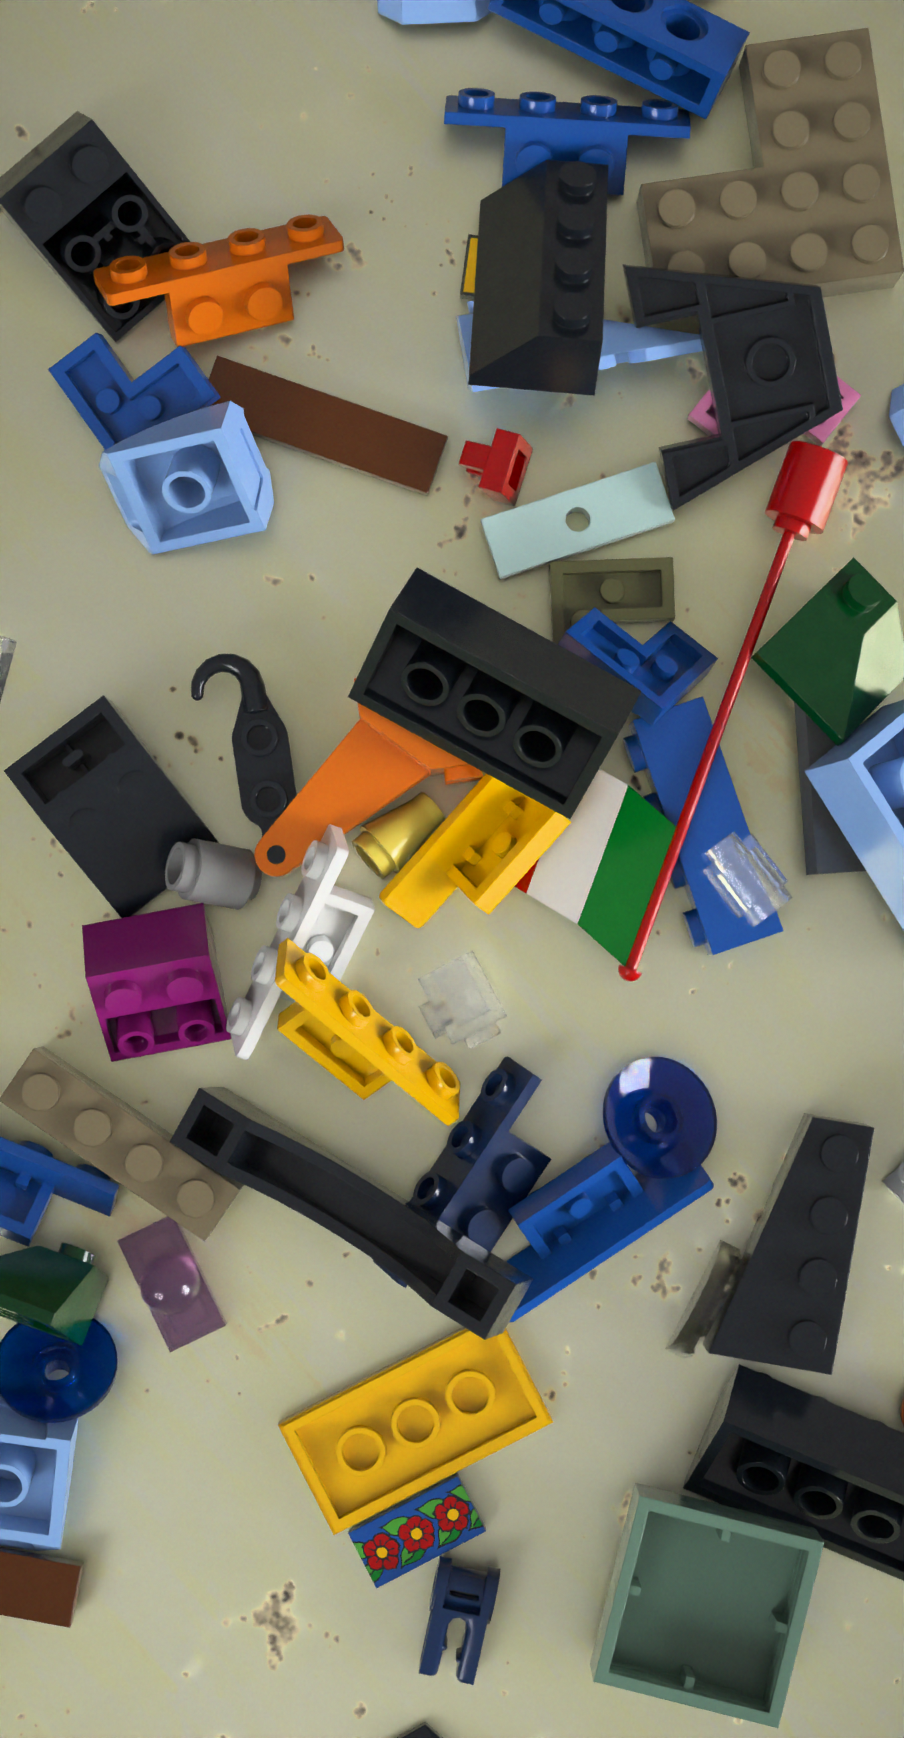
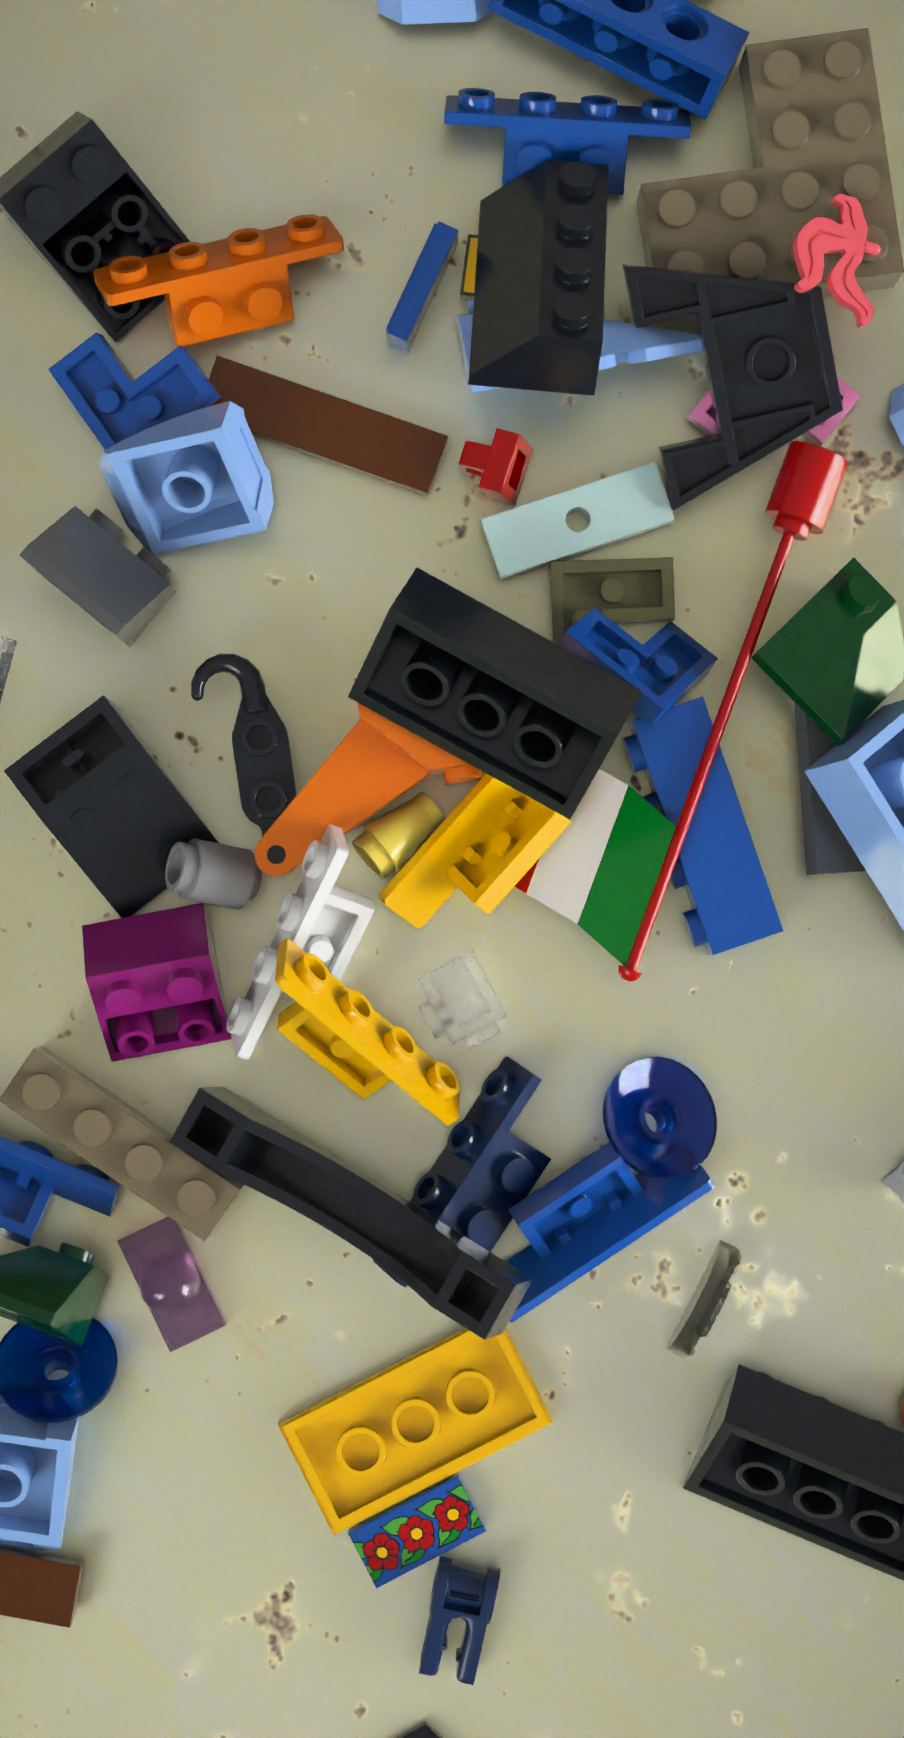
sand green container [590,1483,824,1728] -> none
clear brick [702,831,792,927] -> none
black wedge [703,1113,874,1375] -> none
none -> dark grey slope [20,506,176,647]
none -> blue tile [386,221,458,354]
none -> coral piece [792,193,881,328]

